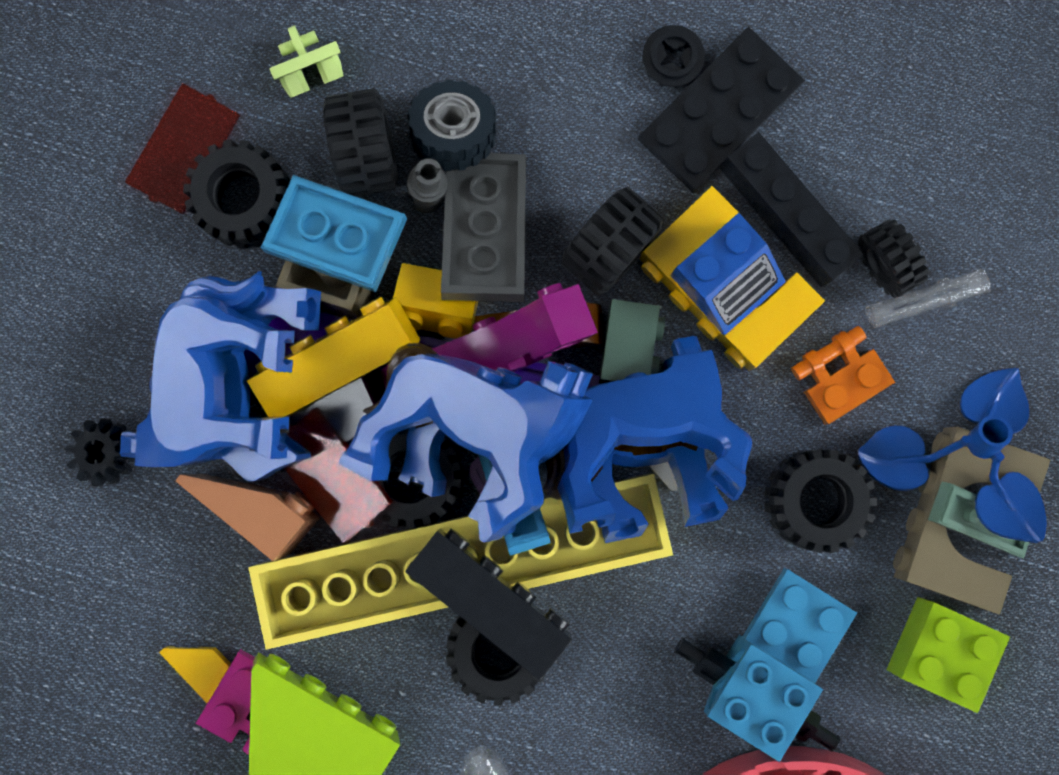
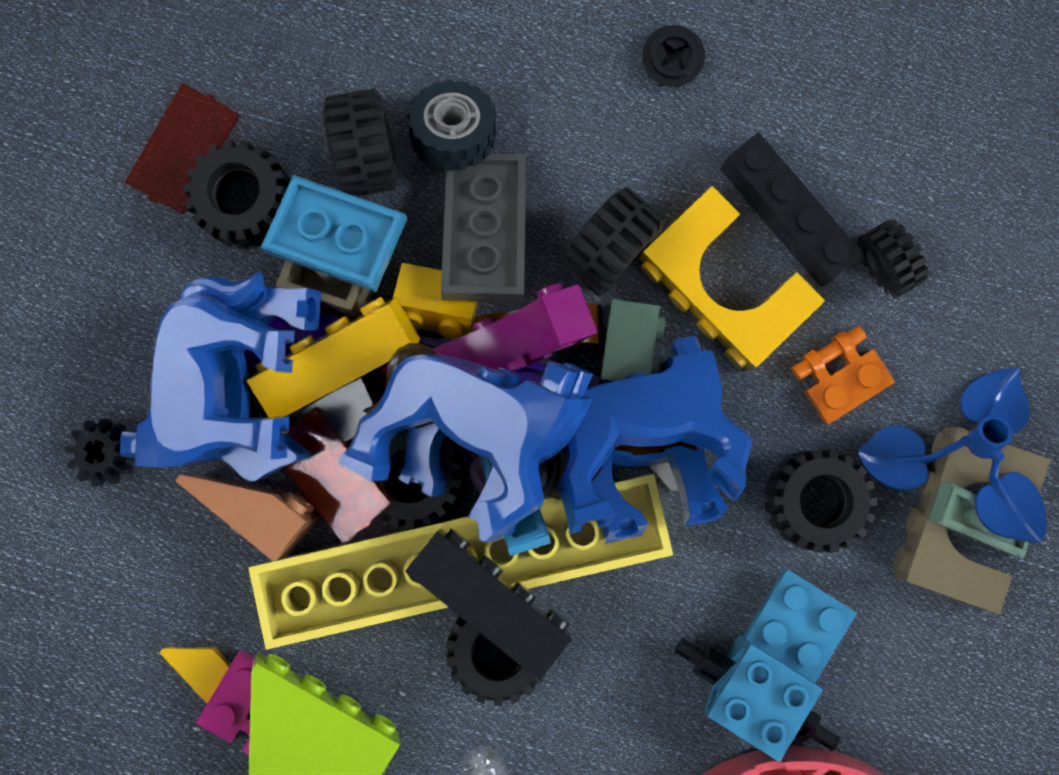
yellowish green hips [269,25,344,98] -> none
dark grey arm [407,159,447,214] -> none
black plate [638,26,805,194] -> none
blue slope [670,213,786,336] -> none
clear pin [866,269,991,329] -> none
lime brick [886,597,1010,713] -> none

